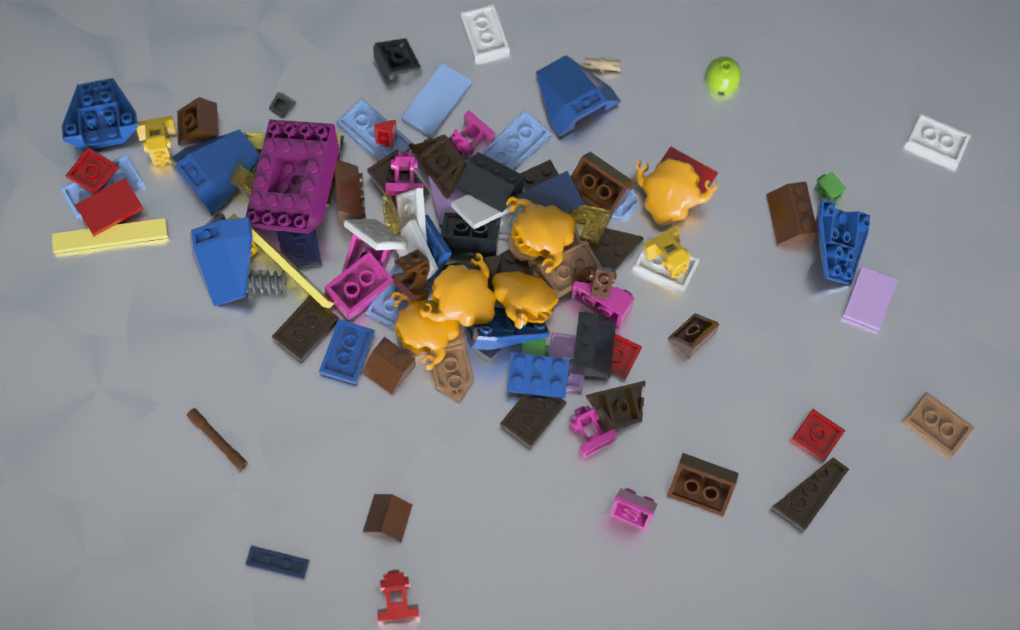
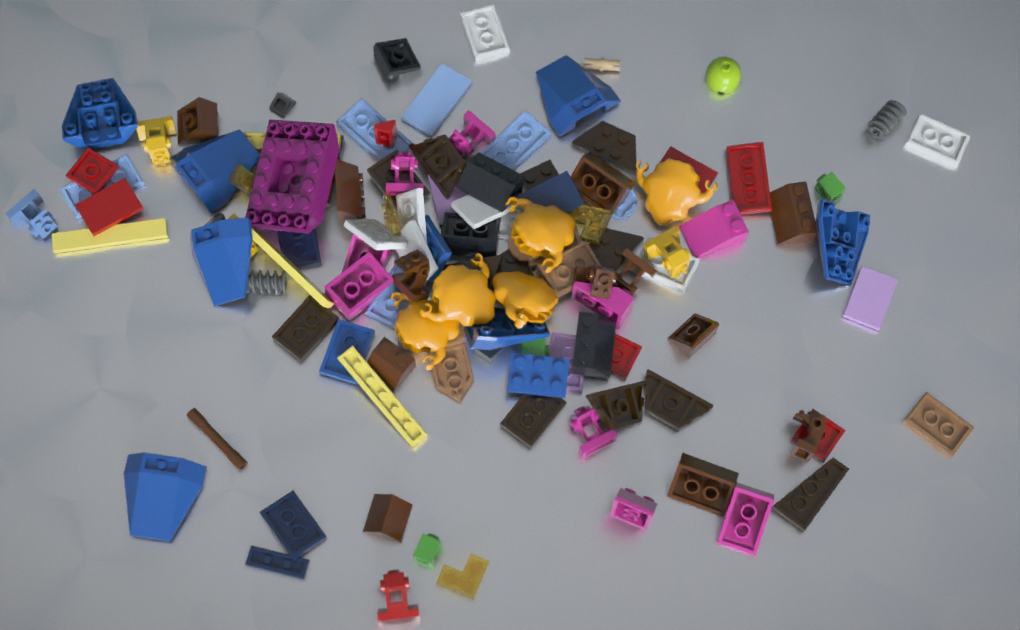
none -> medium blue tile [5,189,57,239]
none -> blue wedge [124,452,207,542]
none -> dark blue tile [260,490,327,561]
none -> light yellow tile [337,346,428,448]
none -> bright green brick [413,533,442,567]
none -> clear yellow plate [436,554,489,600]
none -> dark brown wing [571,121,637,175]
none -> reddish brown tile [612,248,657,295]
none -> dark brown wing [644,369,714,431]
none -> dark pink slope [679,200,749,258]
none -> dark pink slope [717,482,774,556]
none -> red tile [727,142,772,215]
none -> reddish brown tile [790,410,826,462]
none -> dark grey piece [867,100,907,141]

